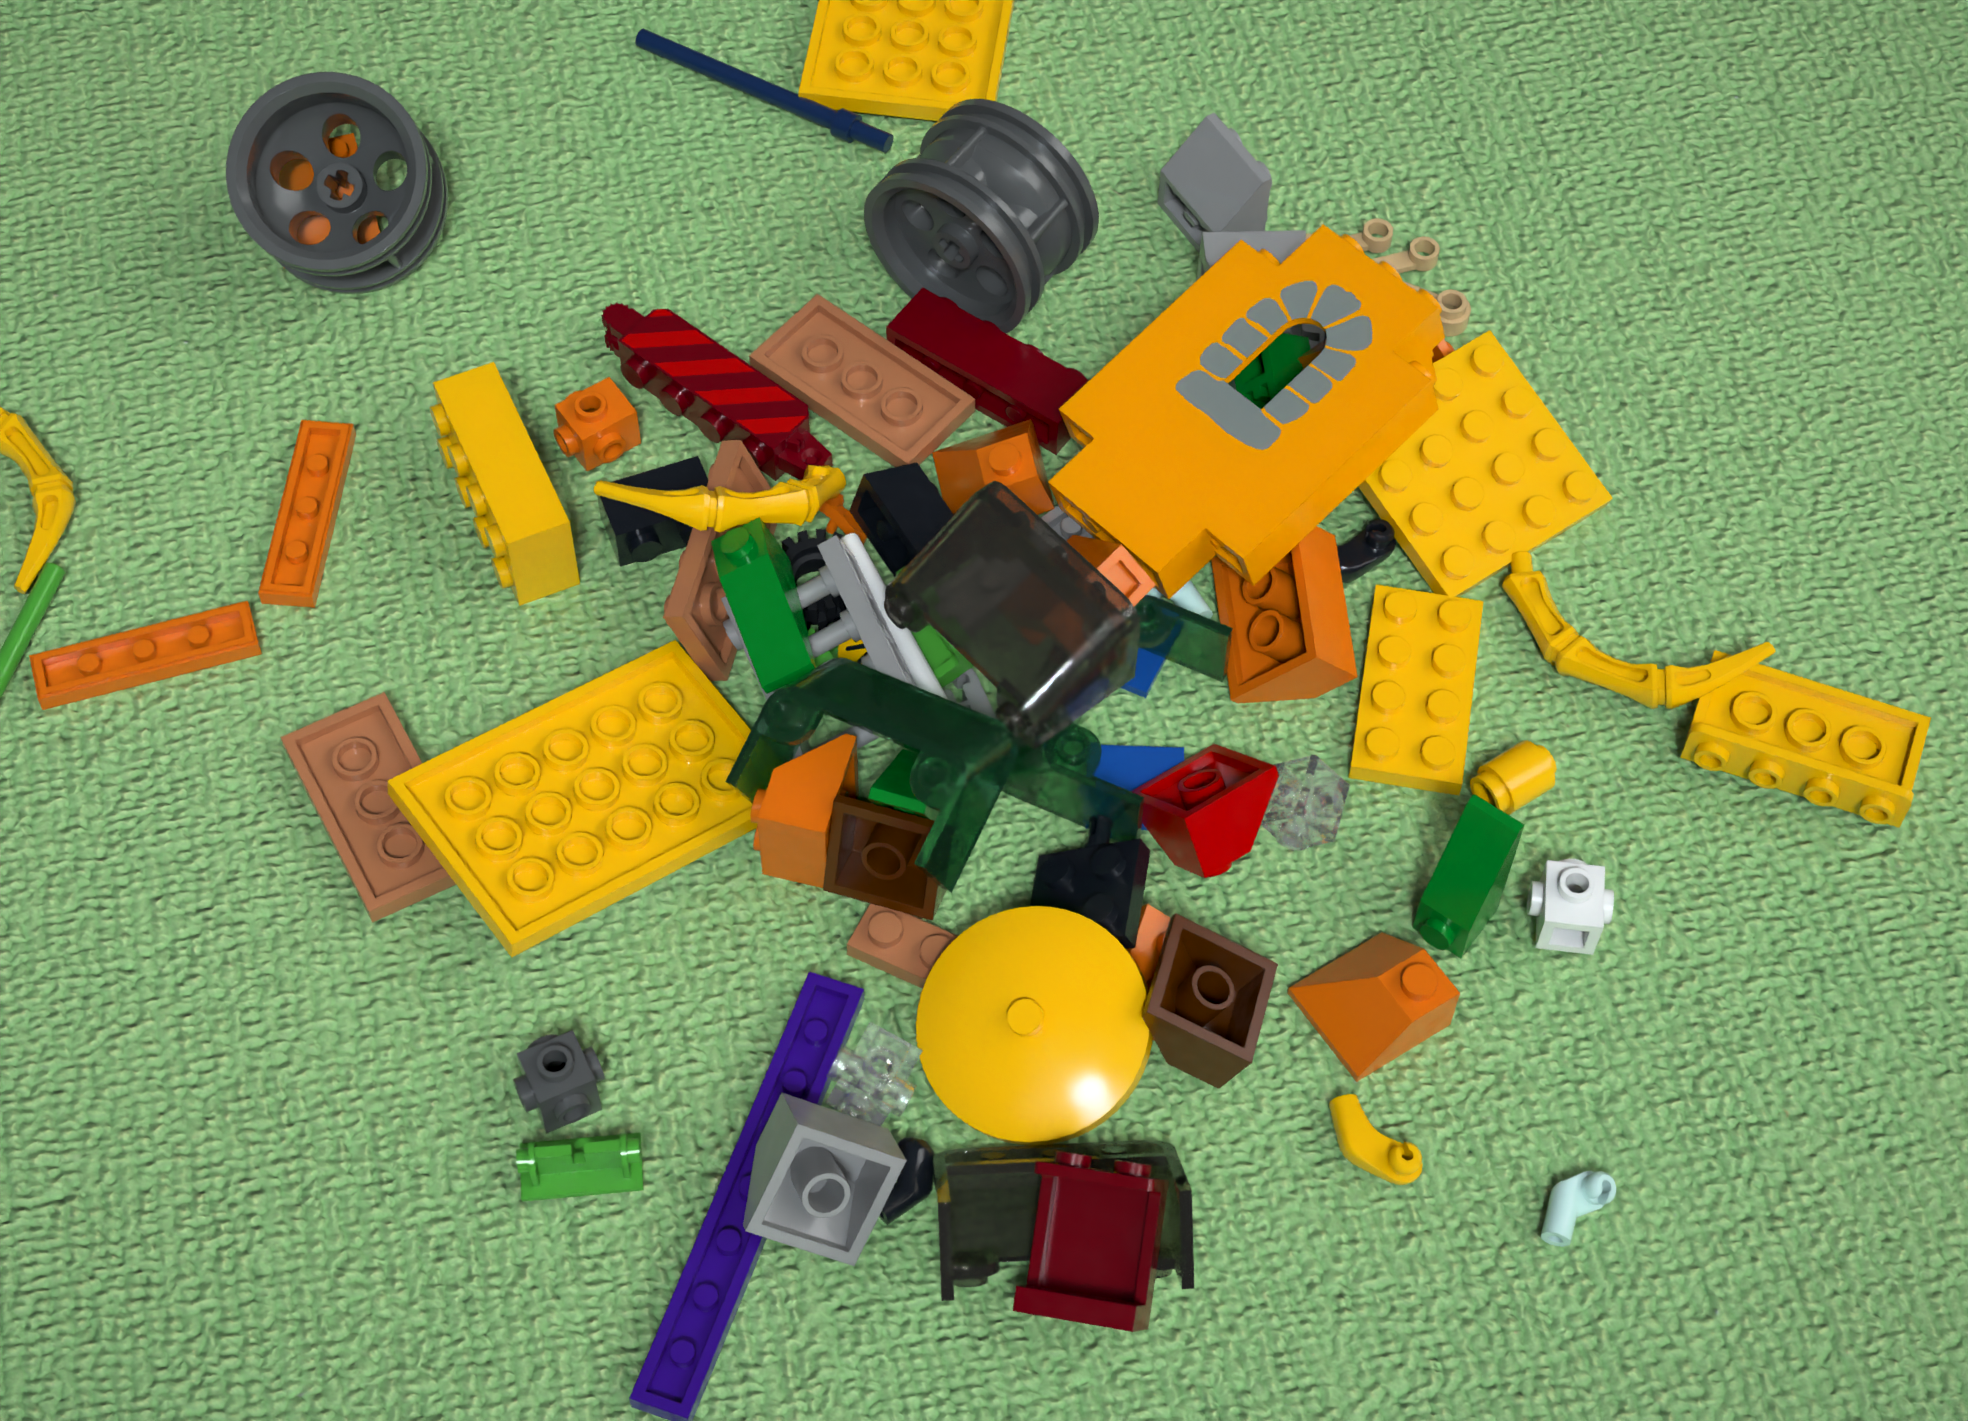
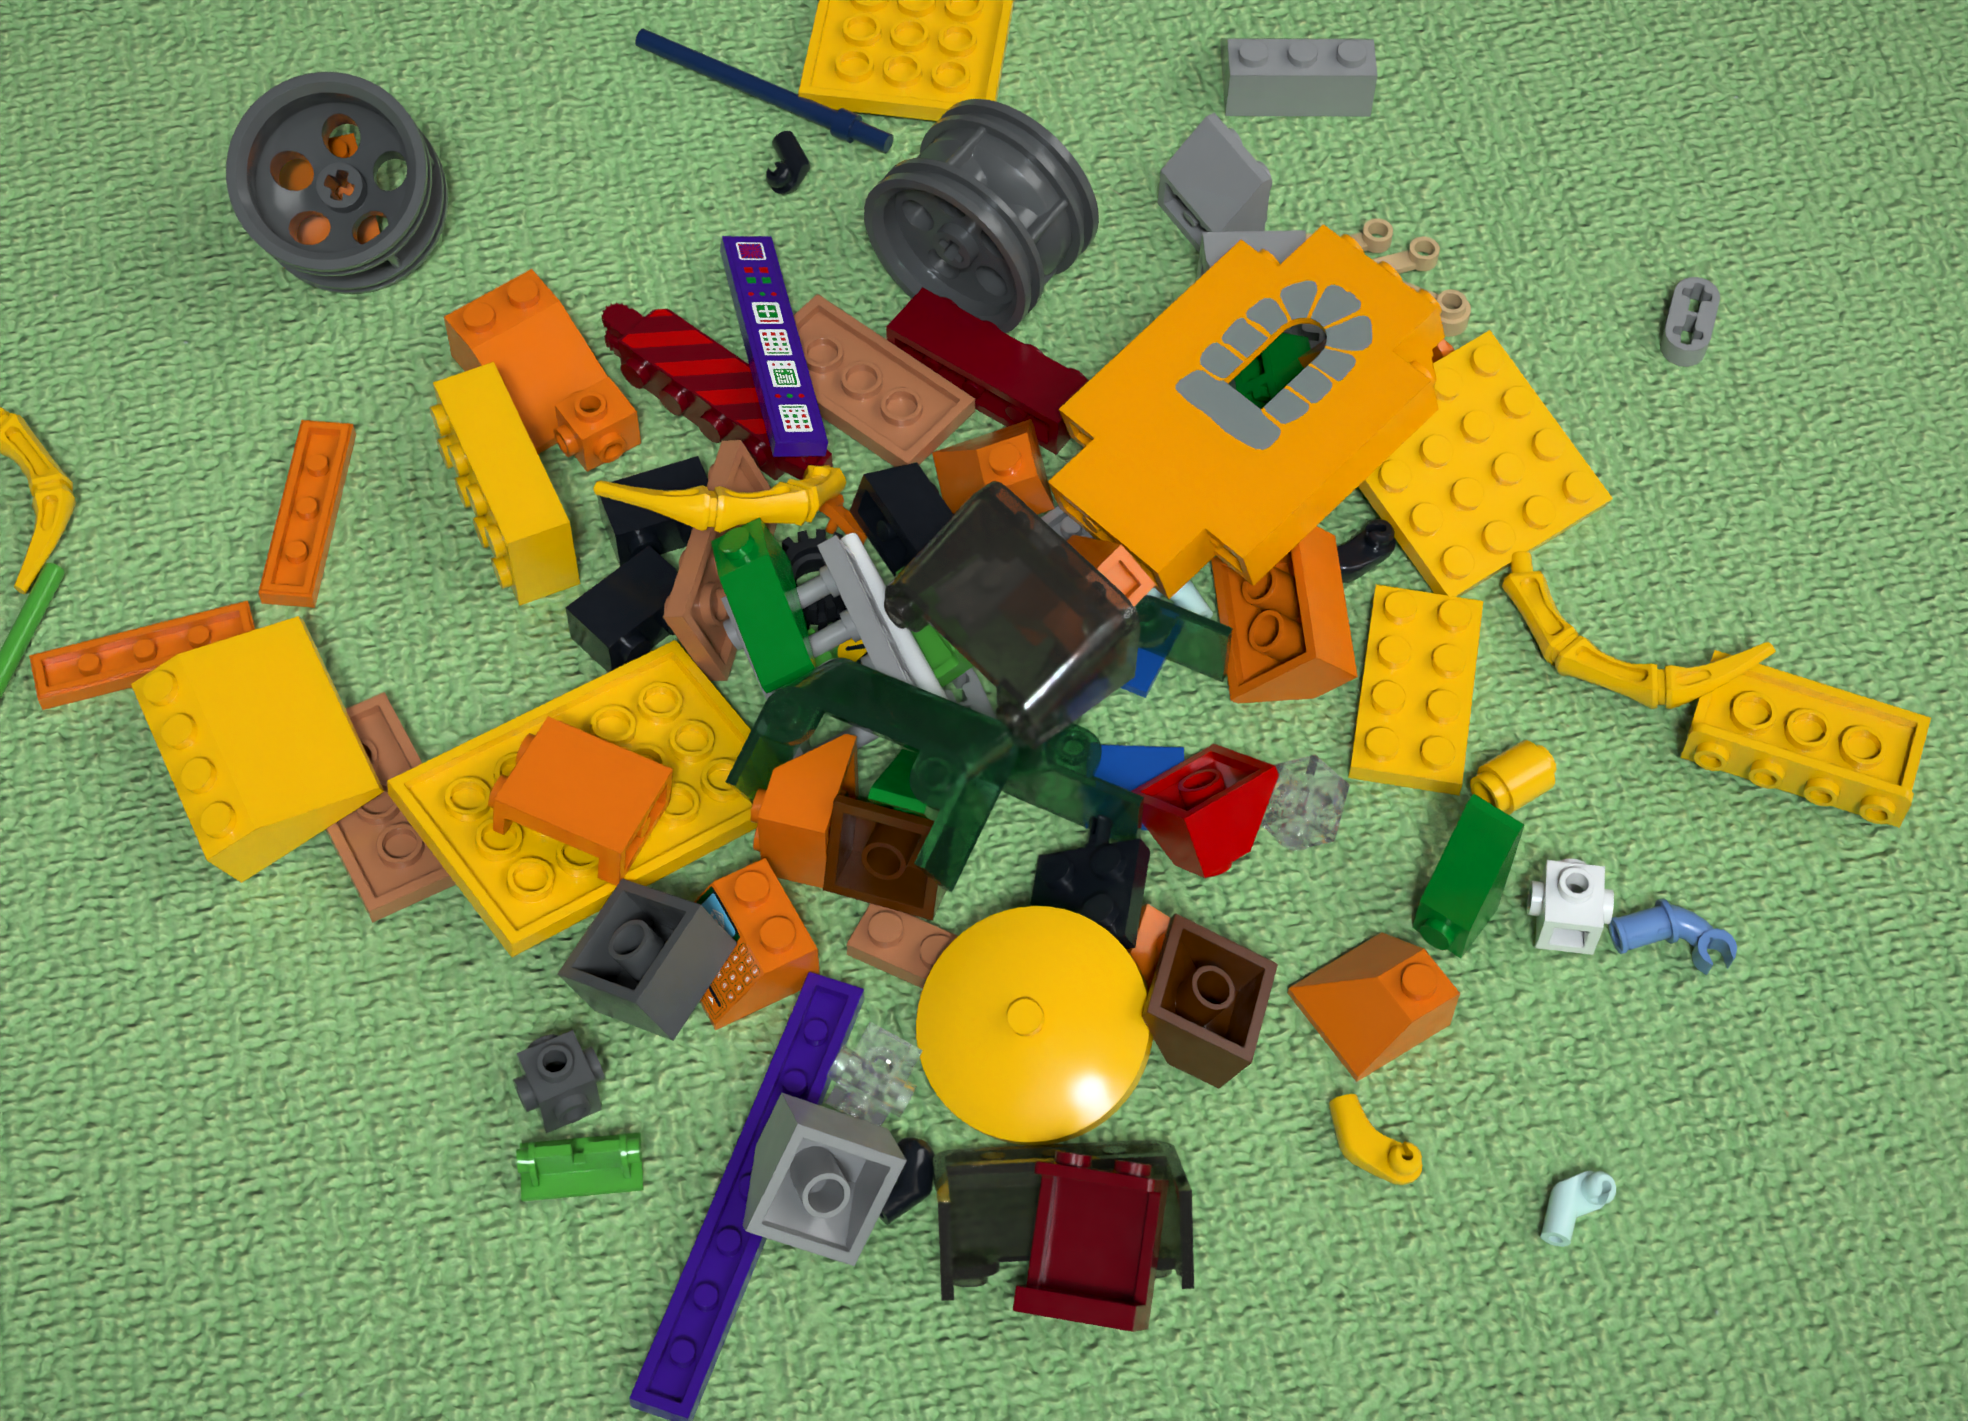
none -> yellow slope [131,616,384,883]
none -> orange slope [444,269,608,454]
none -> orange panel [488,716,673,886]
none -> dark grey brick [557,879,737,1041]
none -> black brick [565,545,678,672]
none -> orange slope [694,858,820,1030]
none -> dark purple tile [720,236,828,457]
none -> black arm [766,131,811,195]
none -> light grey slope [1221,38,1378,117]
none -> medium blue piece [1608,898,1737,975]
none -> light grey beam [1660,277,1720,367]

